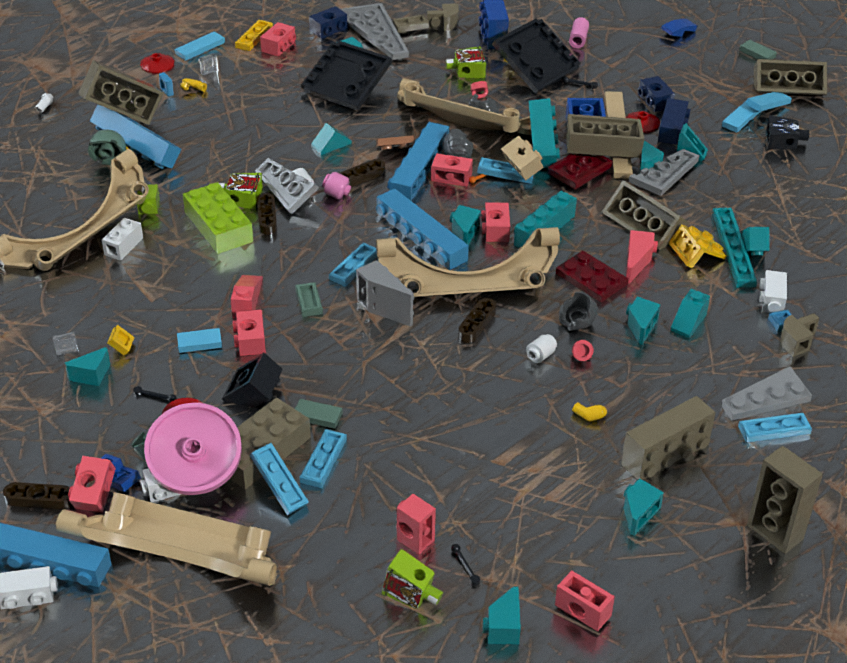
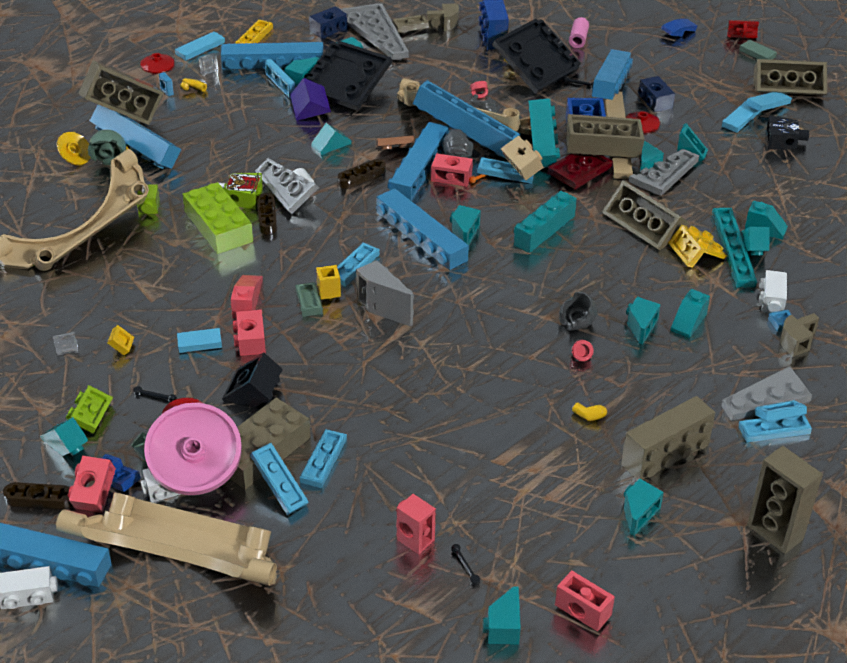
white arm [35,93,54,113] -> none
teal slope [65,347,111,386] -> none
white brick [102,218,143,261] -> none
coral brick [260,22,296,57] -> none
sand green tile [295,399,343,429] -> none
bright pink head [322,172,351,200] -> none
tan panel [376,227,560,297] -> none
lime torso [382,549,443,609] -> none
lime torso [446,47,486,78] -> none
dark brown beam [458,298,496,343] -> none
coral brick [481,202,510,242] -> none
white brick [526,334,557,363] -> none
dark red plate [555,250,629,303] -> none
coral slope [626,230,658,284] -> none
dark blue brick [658,98,691,145] -> none
none -> teal slope [40,417,89,456]
none -> yellow dish [57,132,91,165]
none -> lime bracket [65,385,113,434]
none -> dark azure brick [221,42,324,69]
none -> medium azure tile [265,59,295,99]
none -> teal slope [284,57,320,87]
none -> dark purple slope [290,78,331,121]
none -> yellow brick [316,265,341,300]
none -> dark azure brick [413,80,520,158]
none -> dark azure brick [592,49,633,100]
none -> red hips [727,20,759,38]
none -> teal slope [745,200,788,240]
none -> medium azure tile [755,400,807,421]

